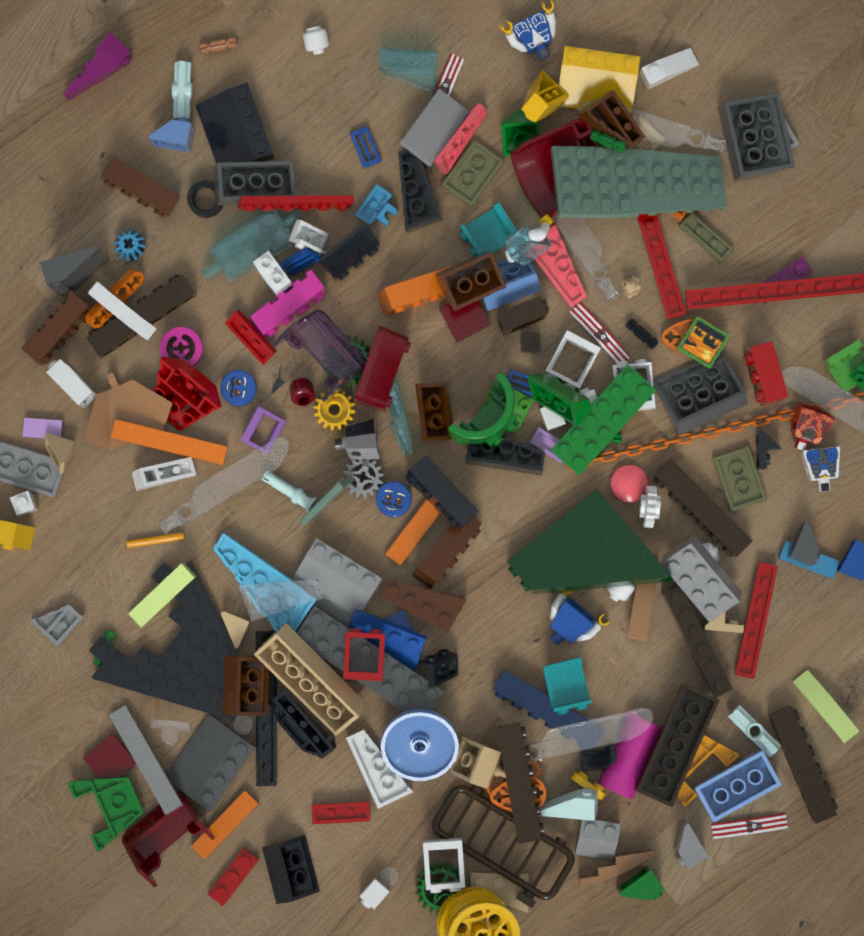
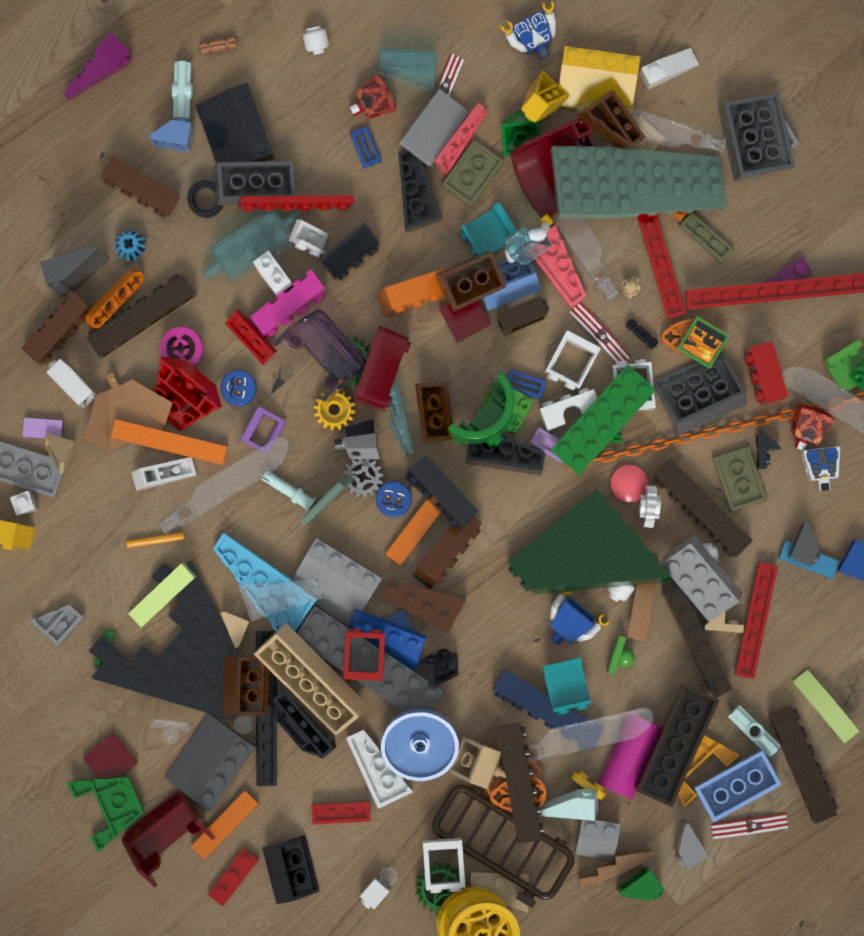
white sticker [88,282,156,340] -> none
light grey tile [109,705,183,815] -> none
blue tile [279,248,320,276] -> none
dark red head [289,378,315,406] -> none
dark azure plate [355,184,398,227] -> none
dark brown plate [521,333,541,353] -> none
green slope [528,373,592,426] -> none
black bracket [580,745,617,771] -> none
green axle [590,130,626,153] -> none
none -> torso [349,74,397,119]
none -> bright green tile [607,635,635,674]

